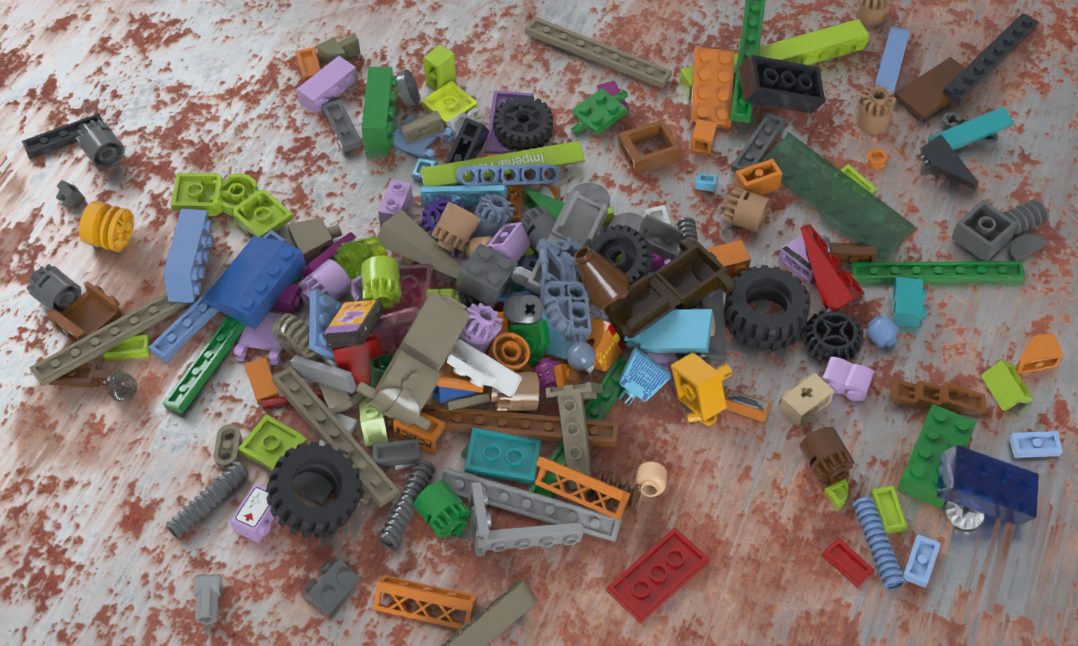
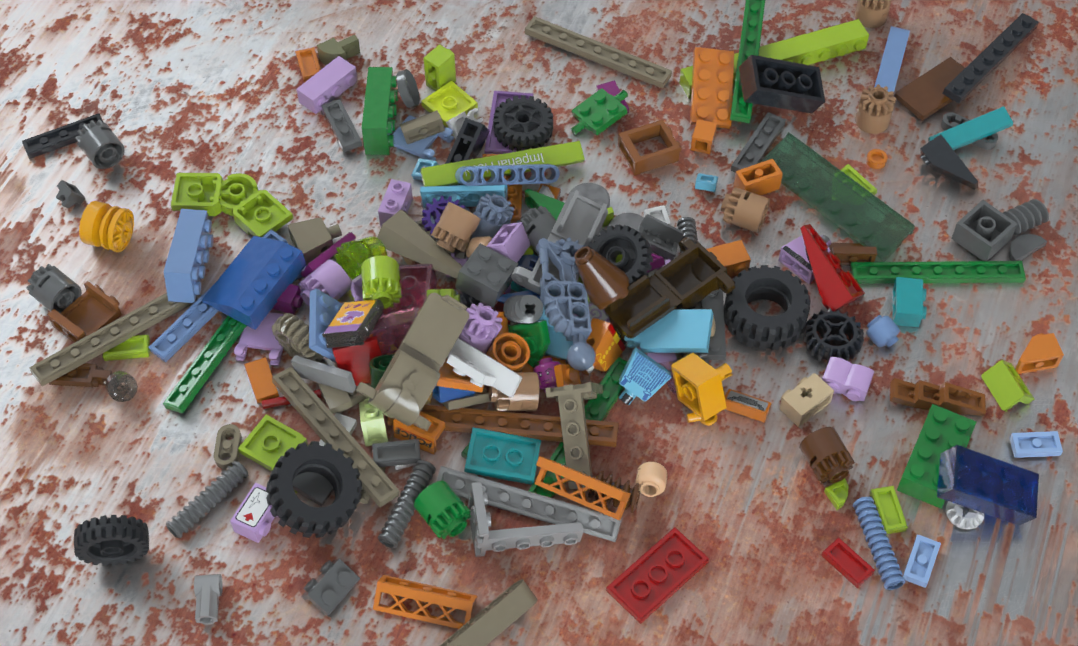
none -> black wheel [74,515,149,566]

